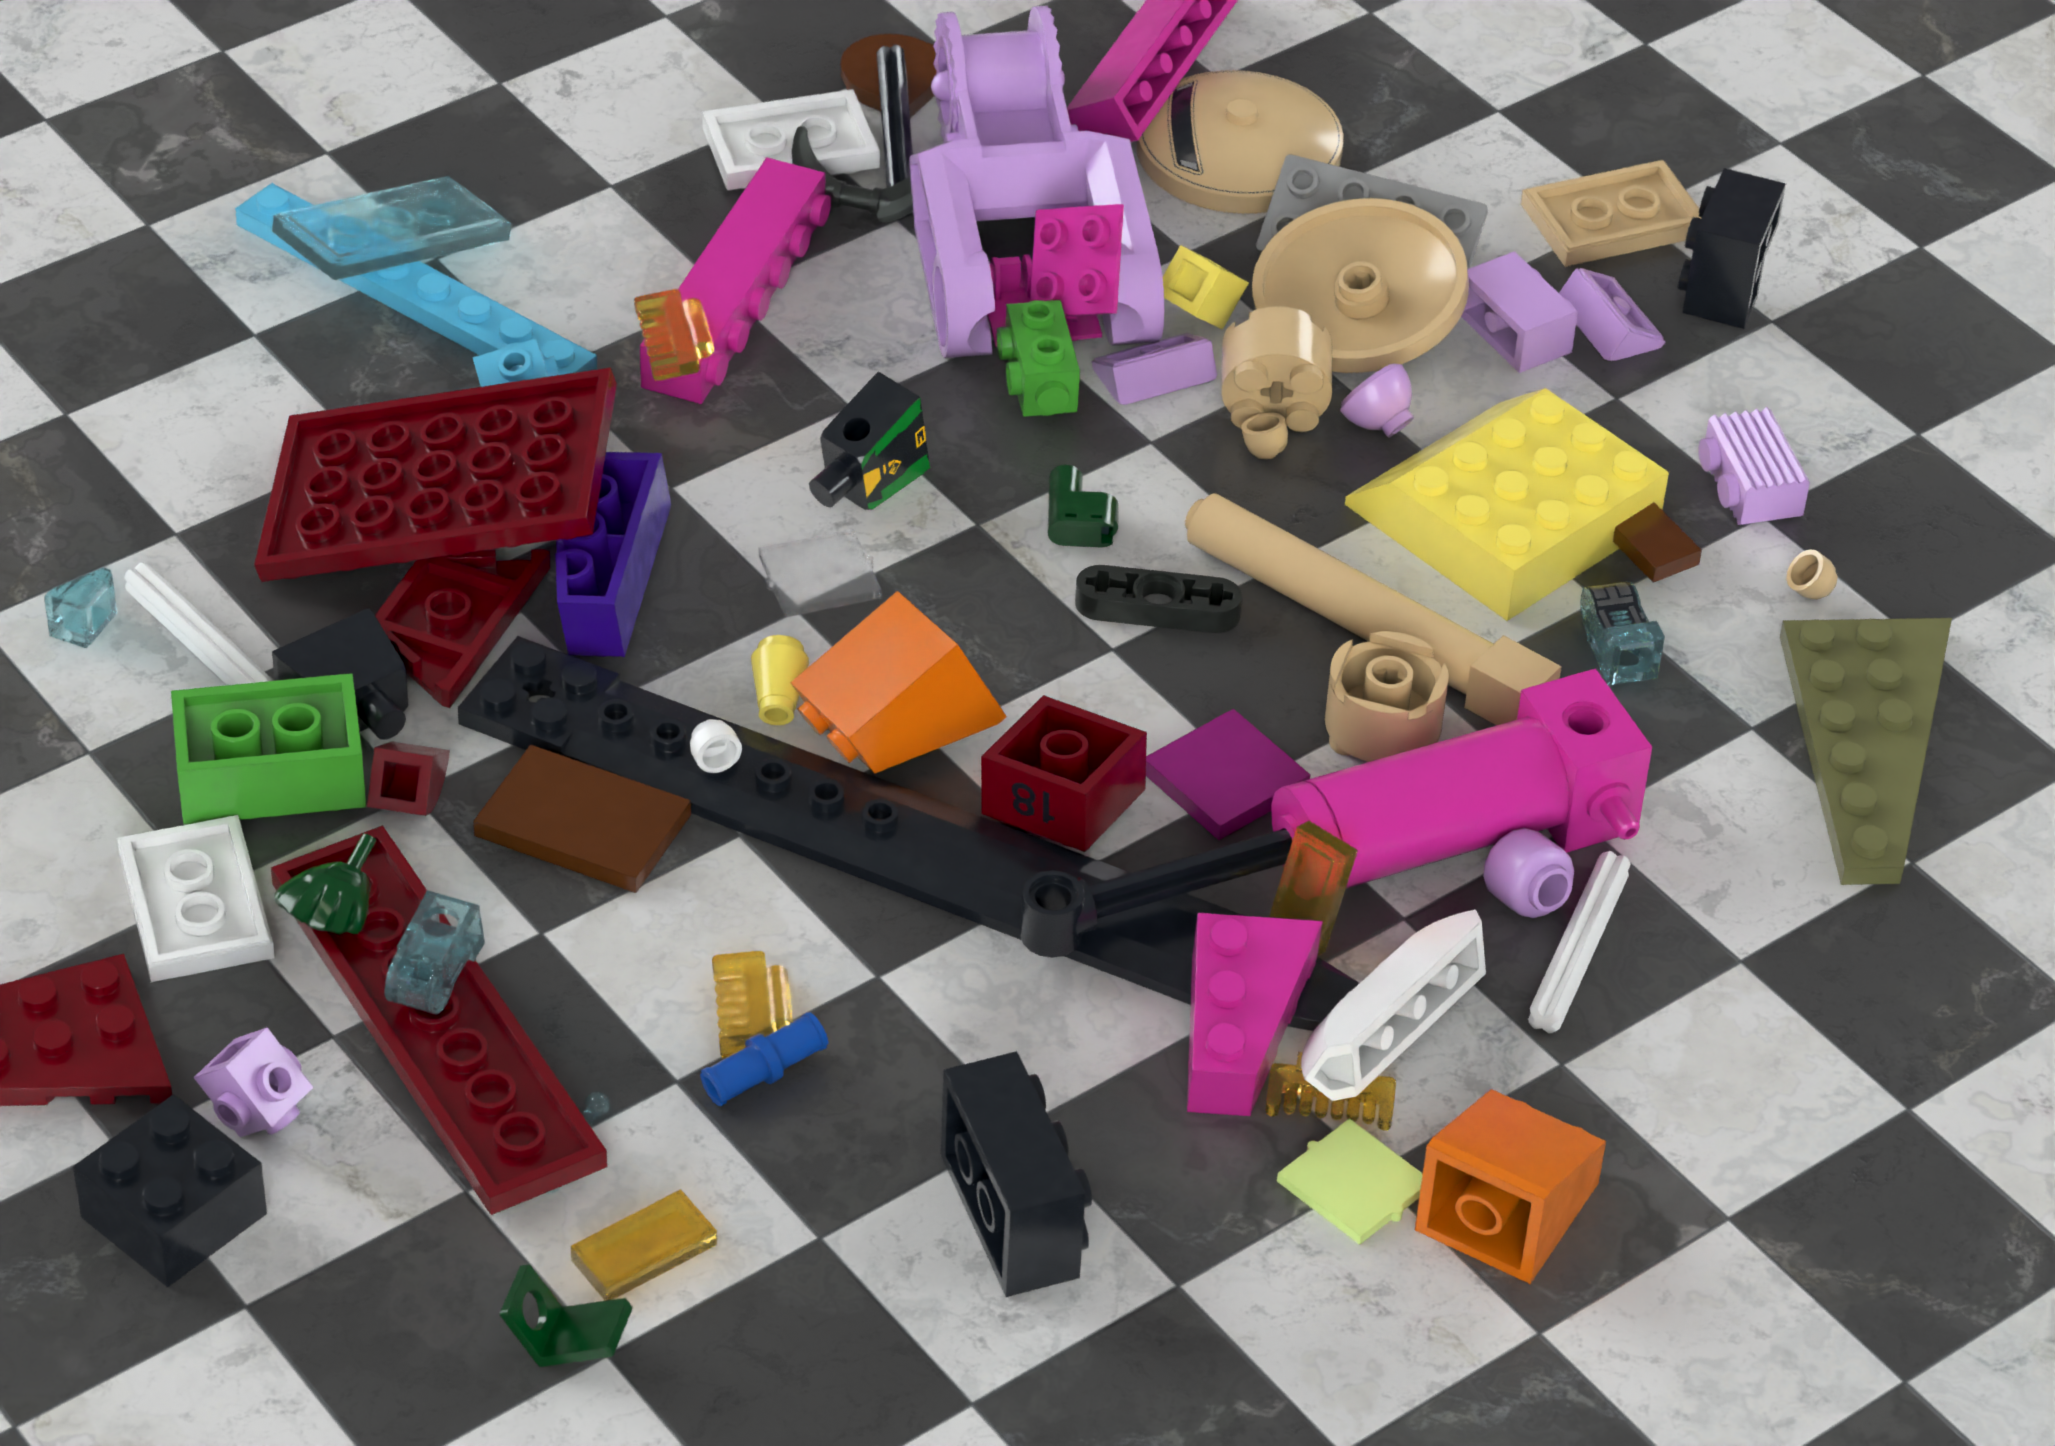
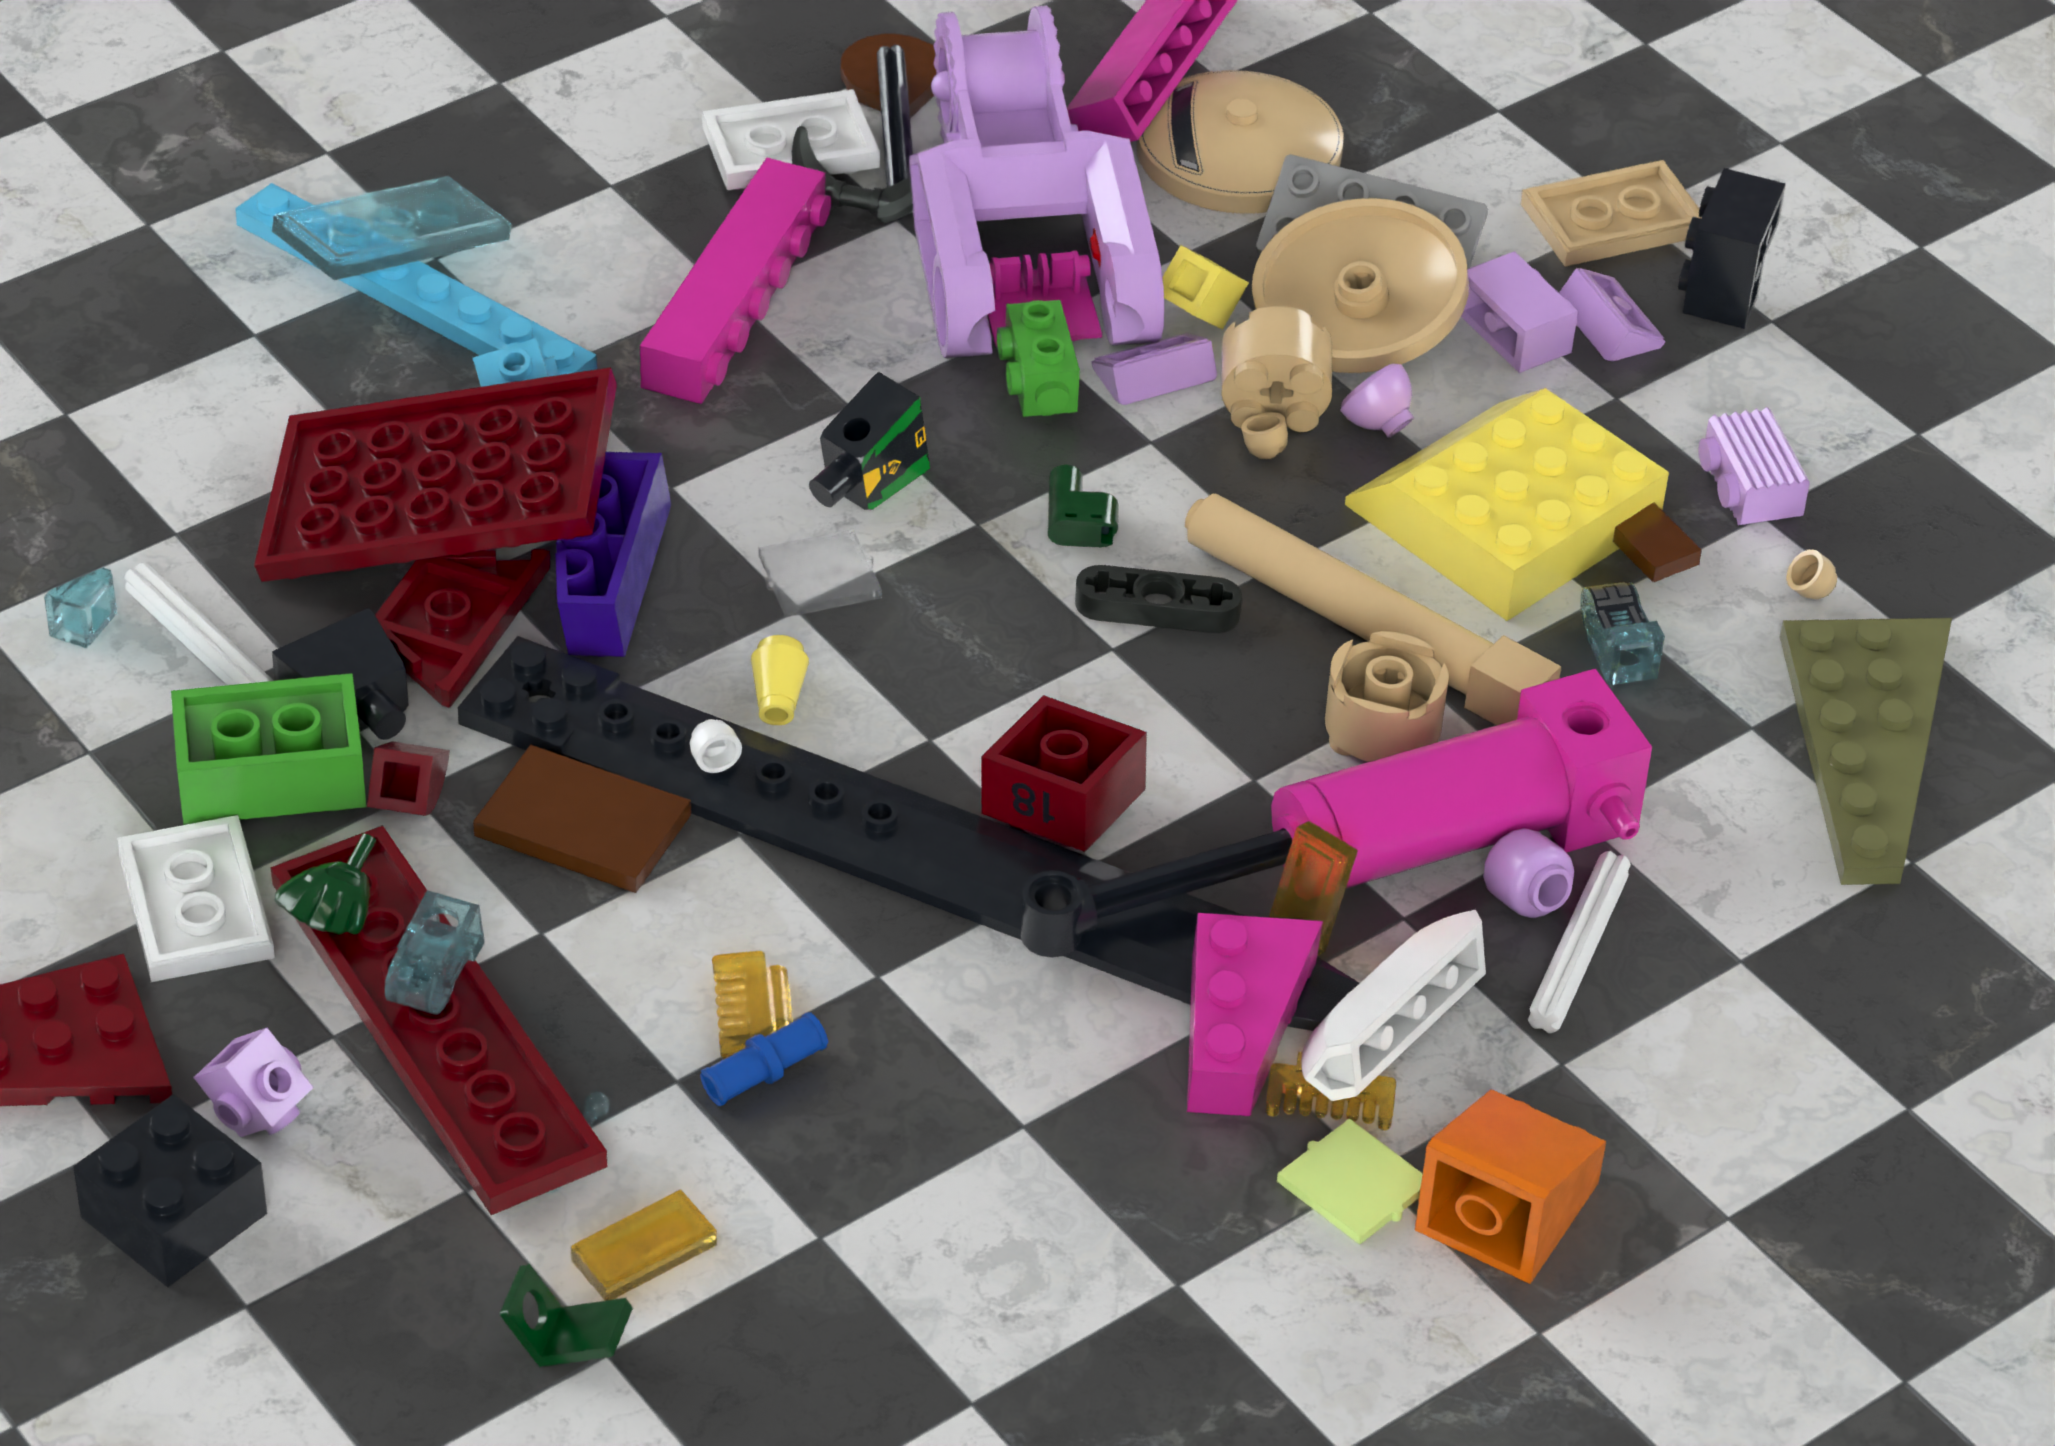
piece [634,289,714,381] -> none
orange slope [790,591,1007,774] -> none
black brick [940,1051,1092,1297] -> none
dark pink hinge [1030,204,1124,322] -> none
magenta tile [1146,709,1311,840] -> none

